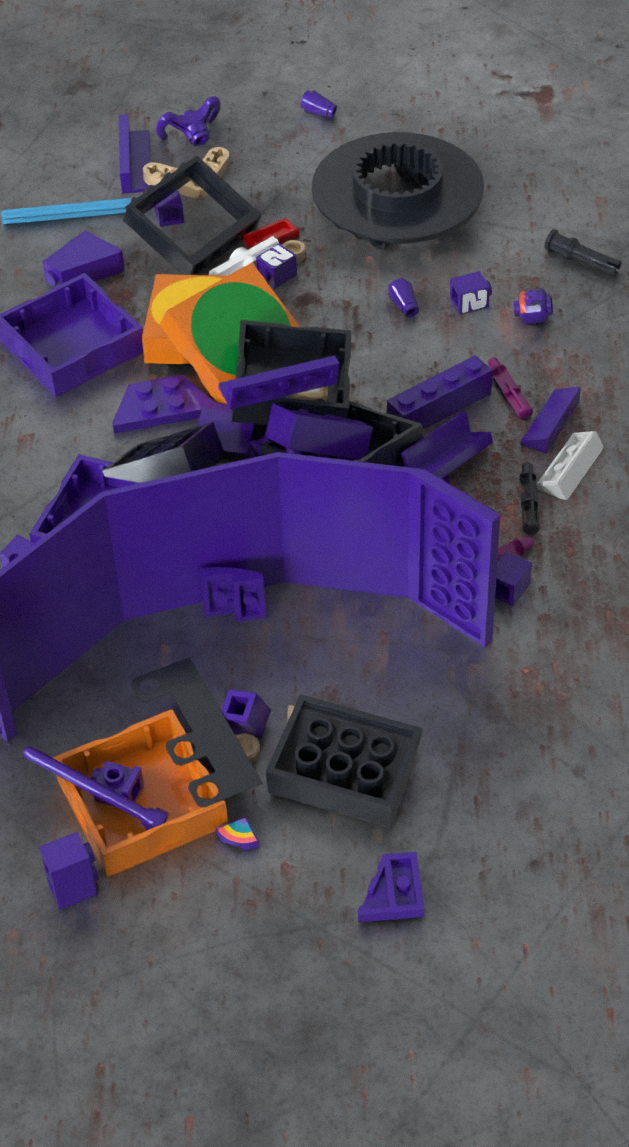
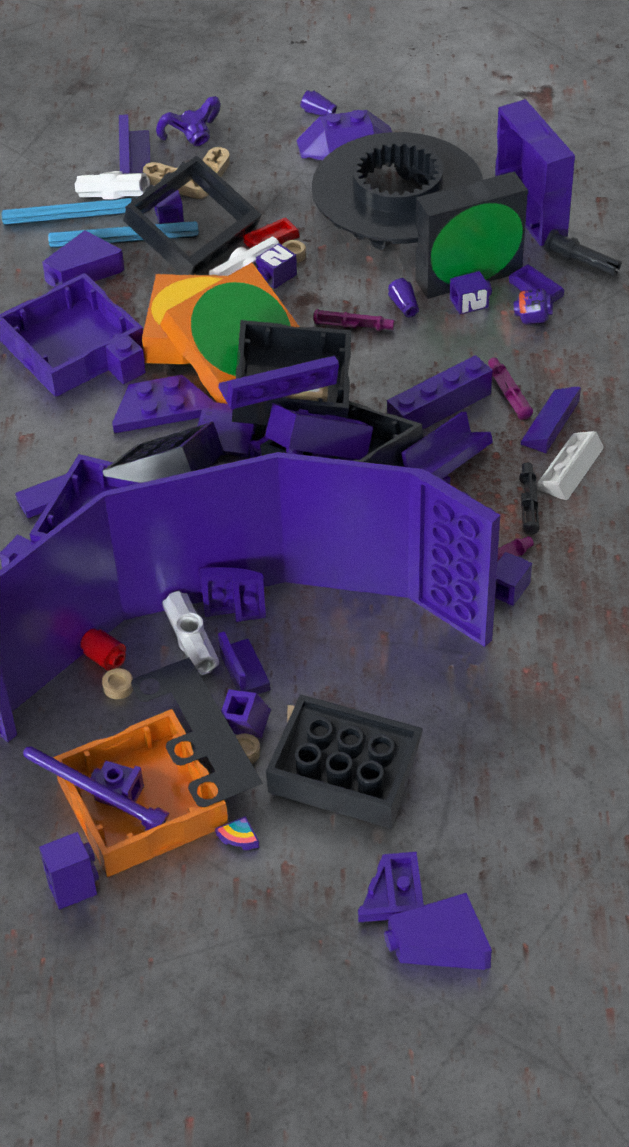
none -> dark purple tile [15,473,76,518]
none -> dark azure axle [48,221,199,248]
none -> white piece [75,171,150,199]
none -> red brick [80,628,126,671]
none -> tan tile [102,668,133,699]
none -> dark purple brick [105,335,146,385]
none -> white piece [163,591,219,675]
none -> dark purple panel [218,631,271,694]
none -> dark purple wedge [297,110,392,160]
none -> magenta piece [313,309,395,332]
none -> dark purple slope [384,893,492,970]
none -> tile [415,172,528,299]
none -> dark purple tile [495,99,575,246]
none -> dark purple tile [509,264,565,303]

